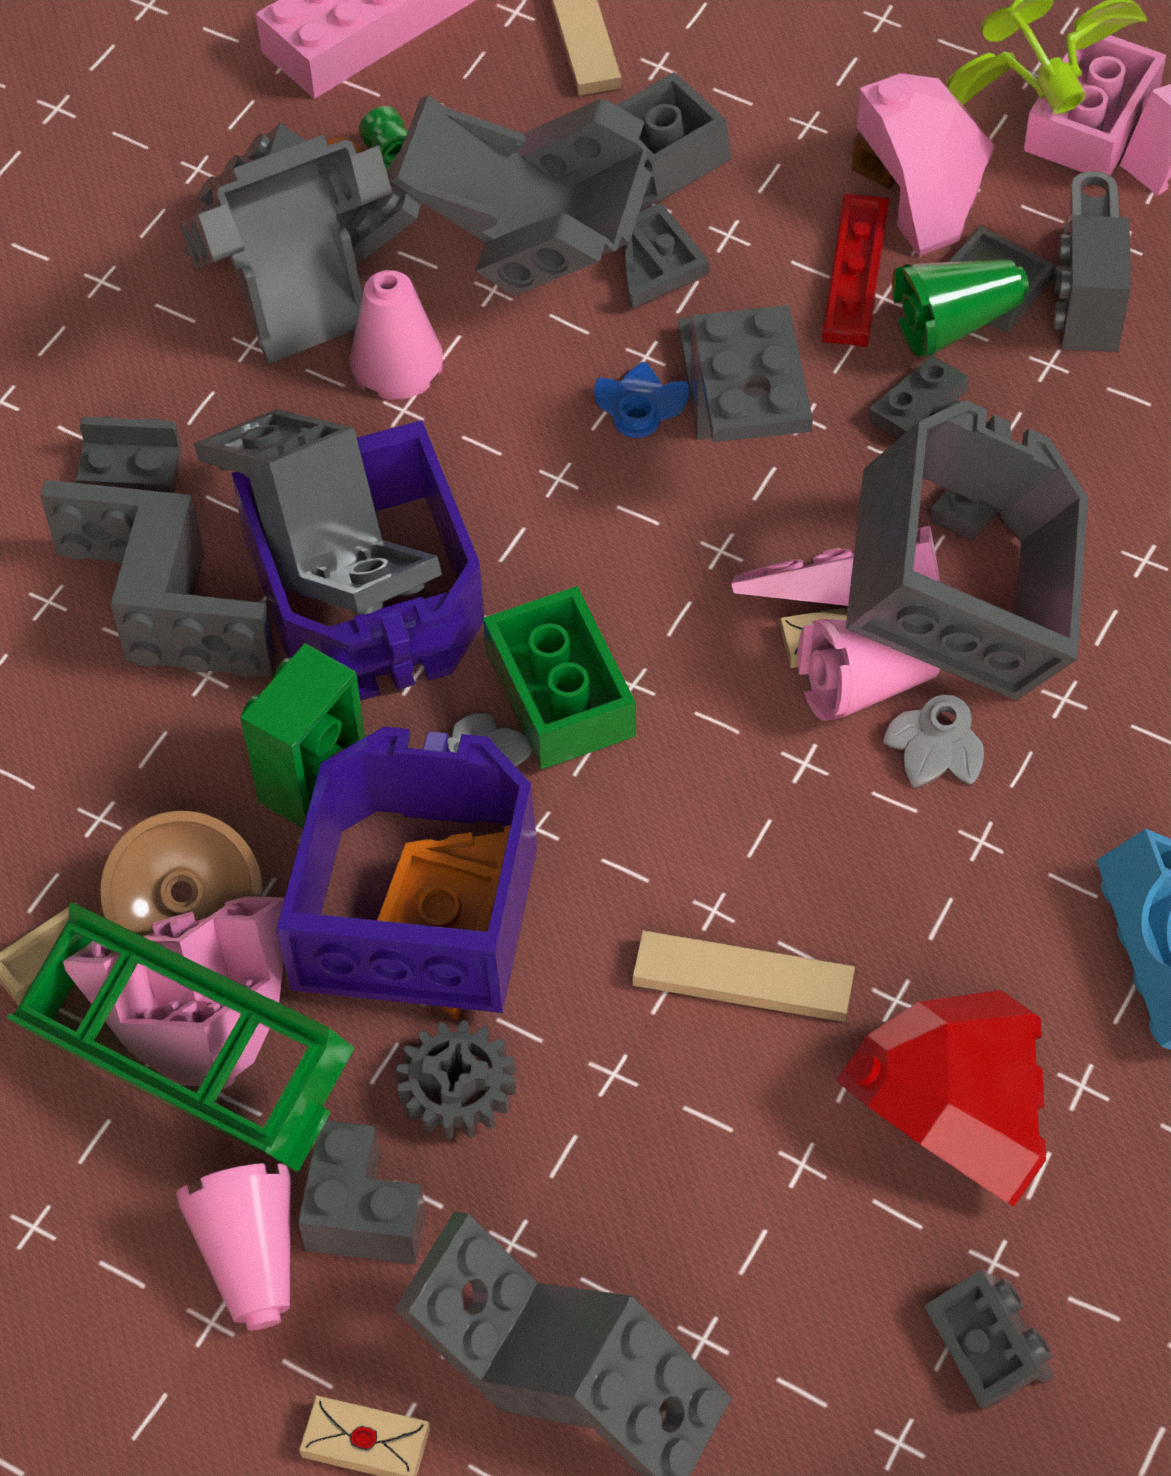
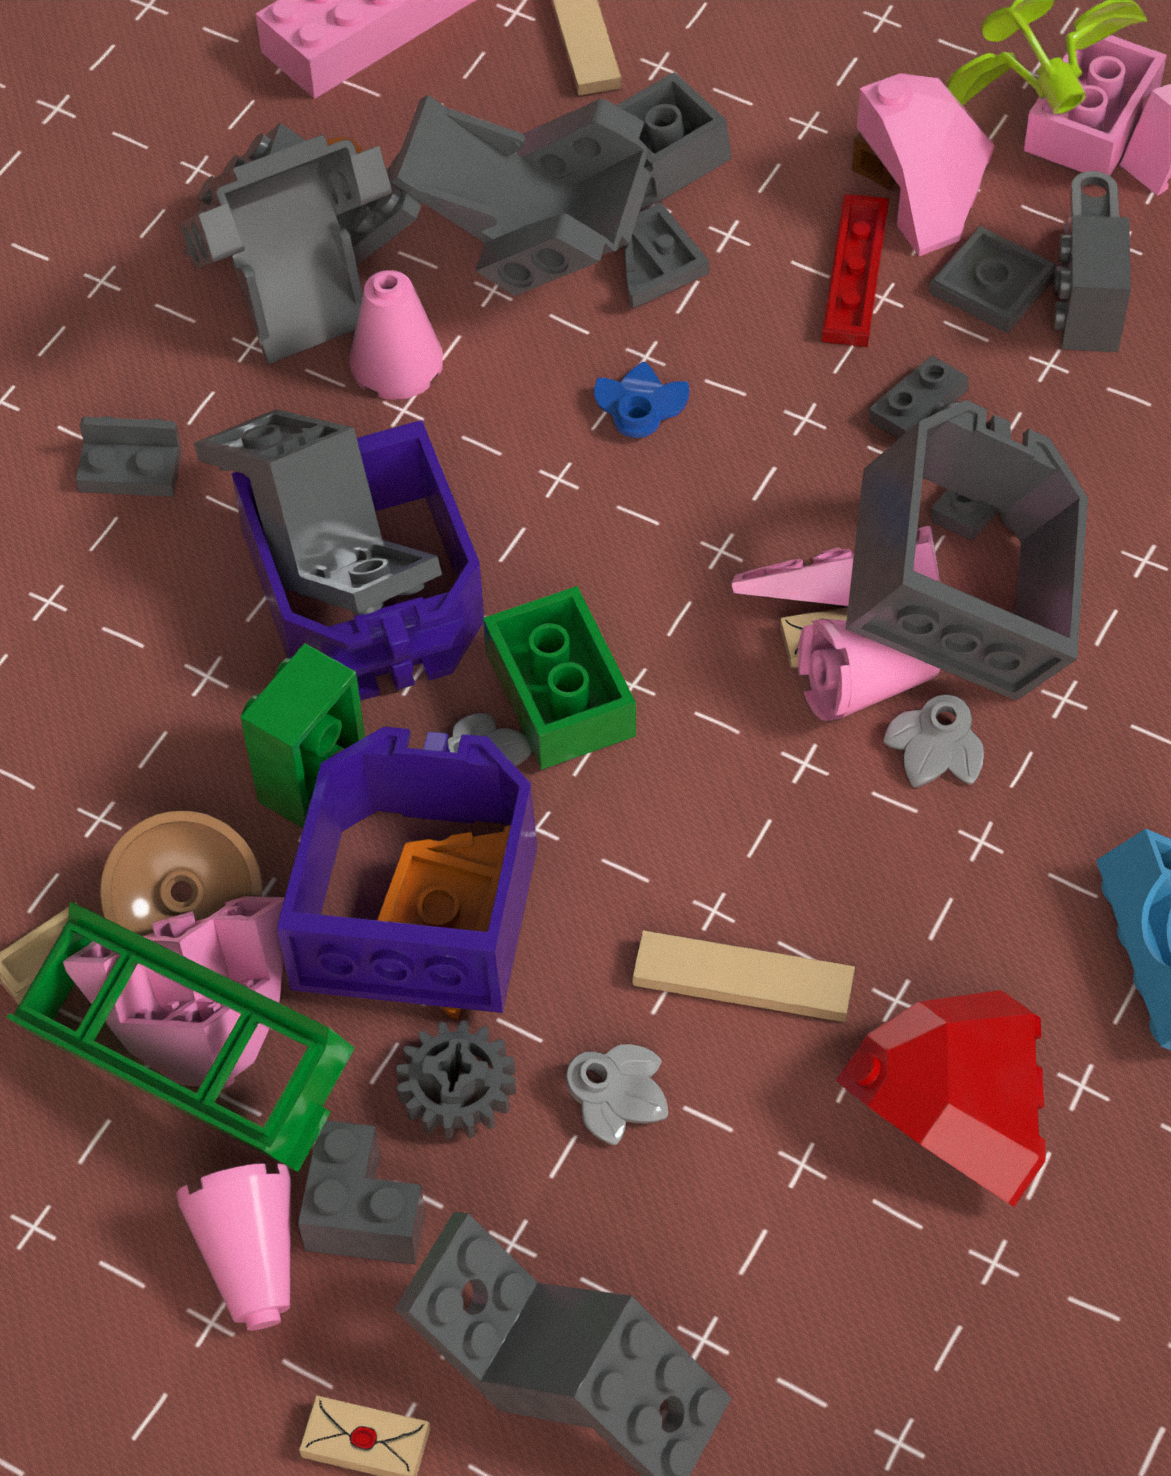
dark grey bracket [40,480,276,678] -> none
green wheel [358,106,408,169] -> none
dark grey bracket [678,305,813,442] -> none
green cone [891,259,1029,358] -> none
dark grey bracket [924,1269,1055,1410] -> none
none -> light grey plate [565,1044,668,1146]

